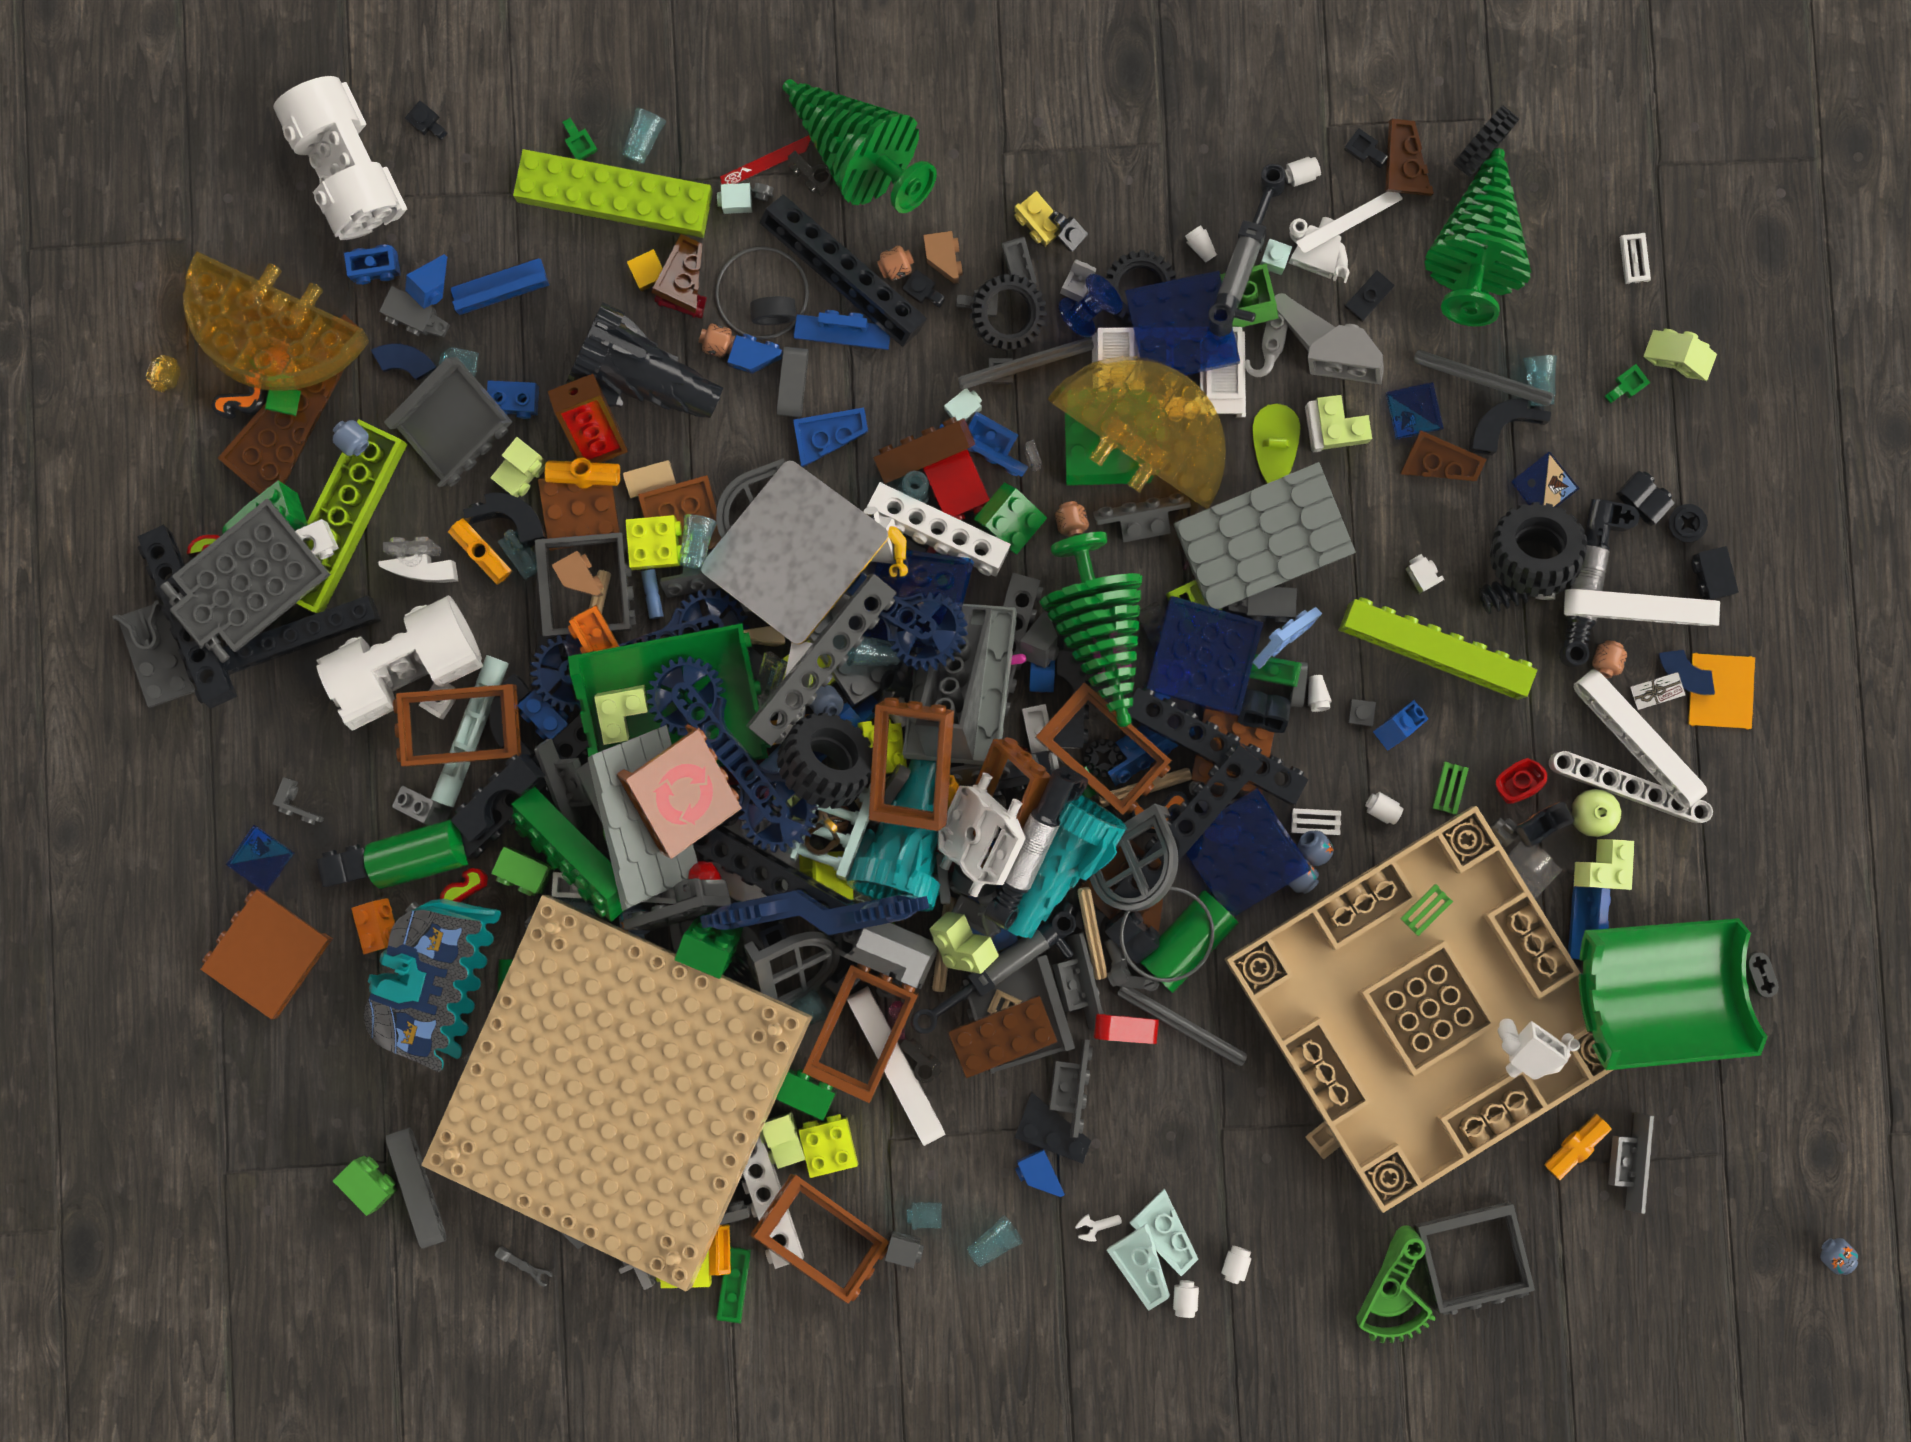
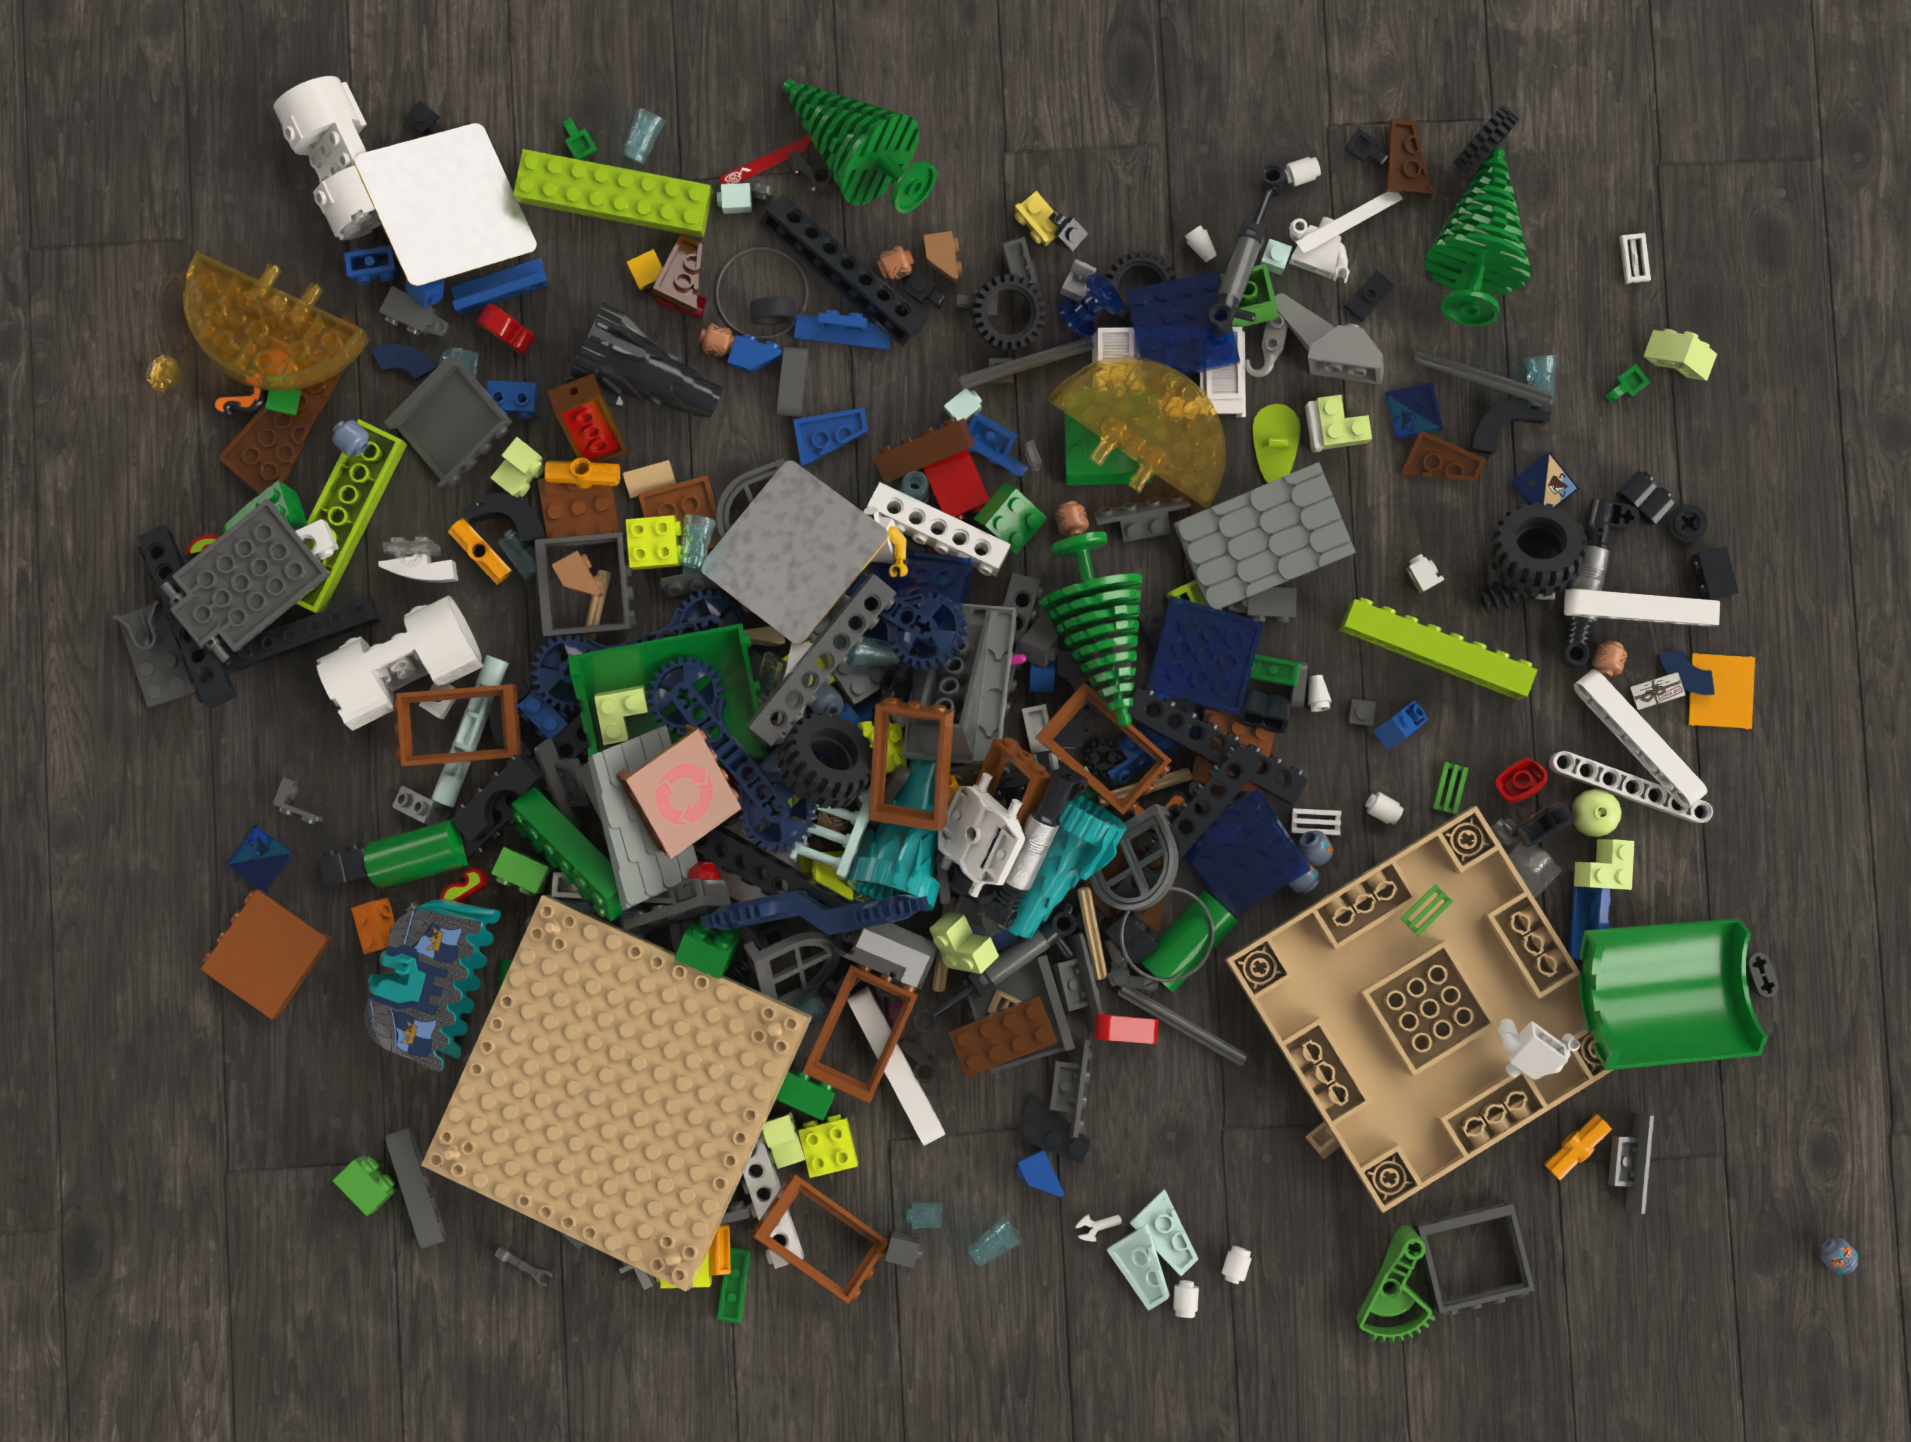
orange bracket [568,605,620,654] -> none
medium blue piece [641,569,664,619] -> none
dark brown piece [804,818,840,856] -> none
light blue wing [1253,607,1322,669] -> none
none -> piece [355,123,536,286]
none -> red animal [476,304,535,355]

